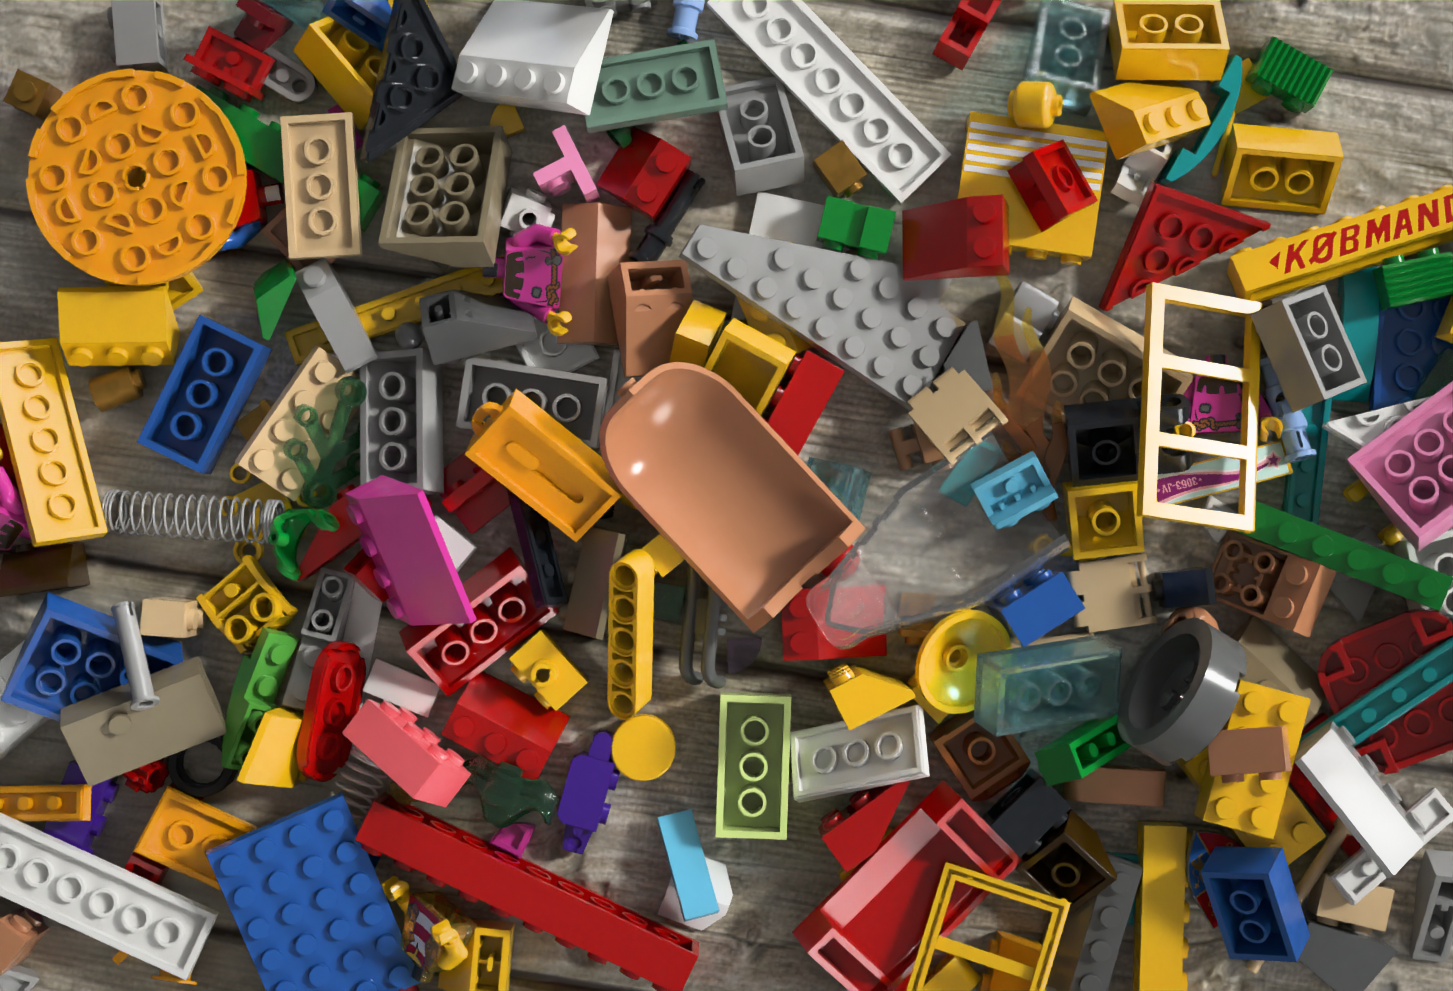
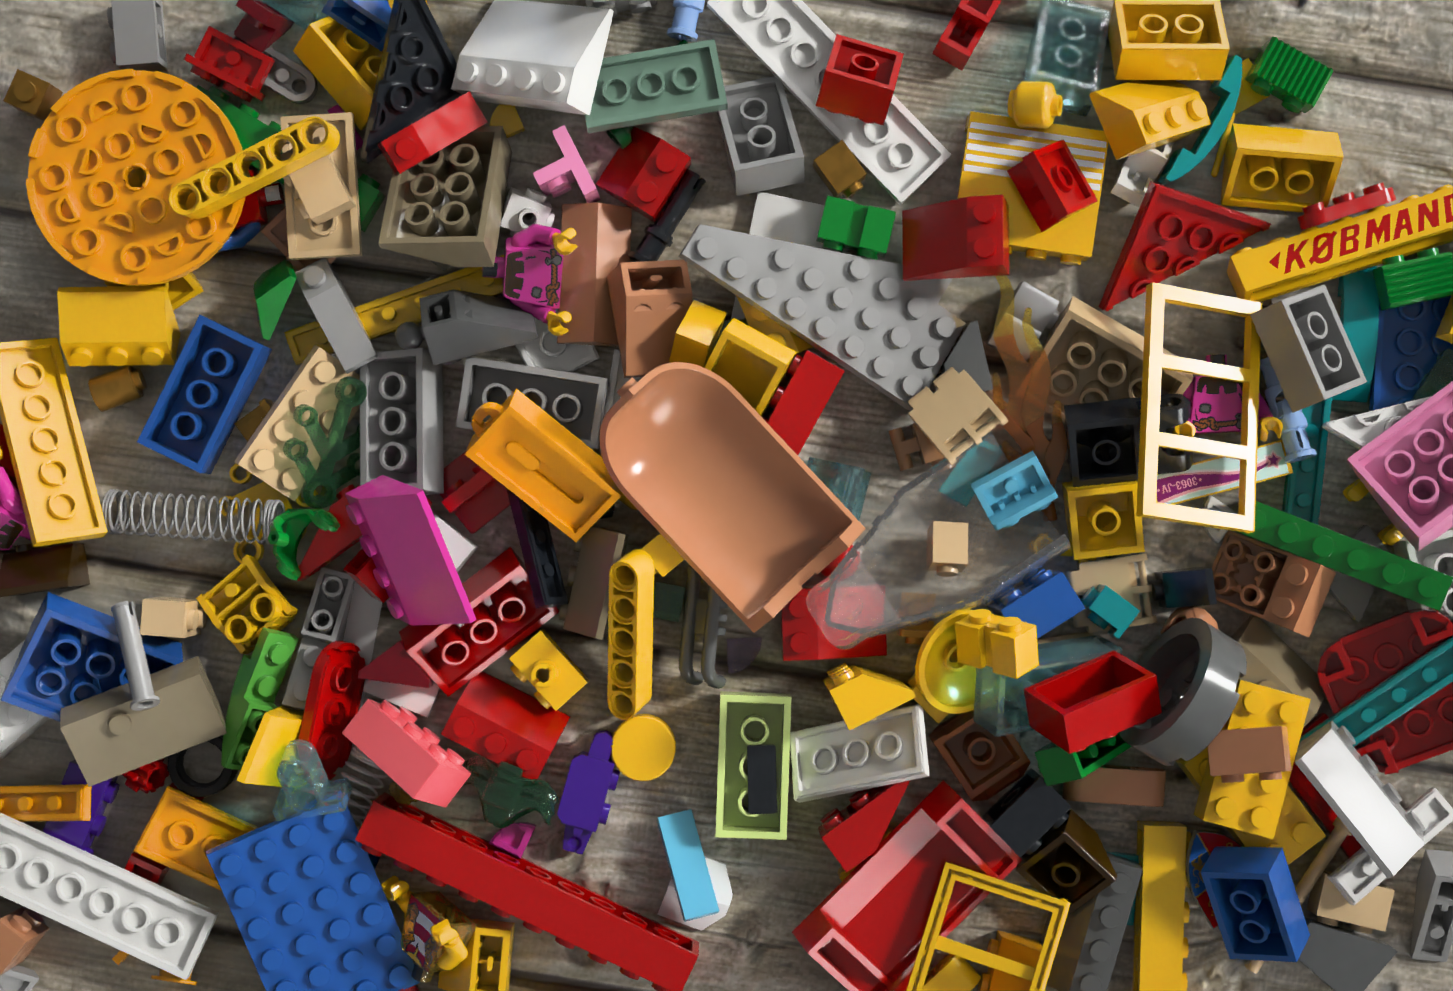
none -> yellow beam [168,116,340,219]
none -> clear light blue tile [272,740,352,822]
none -> tan brick [280,136,356,225]
none -> dark red slope [358,640,434,688]
none -> slope [378,91,488,176]
none -> black sticker [747,745,777,814]
none -> red slope [816,34,904,126]
none -> tan brick [927,521,968,577]
none -> yellow brick [955,609,1039,679]
none -> red piece [1023,650,1162,754]
none -> teal brick [1081,584,1140,639]
none -> red plate [1297,182,1396,230]

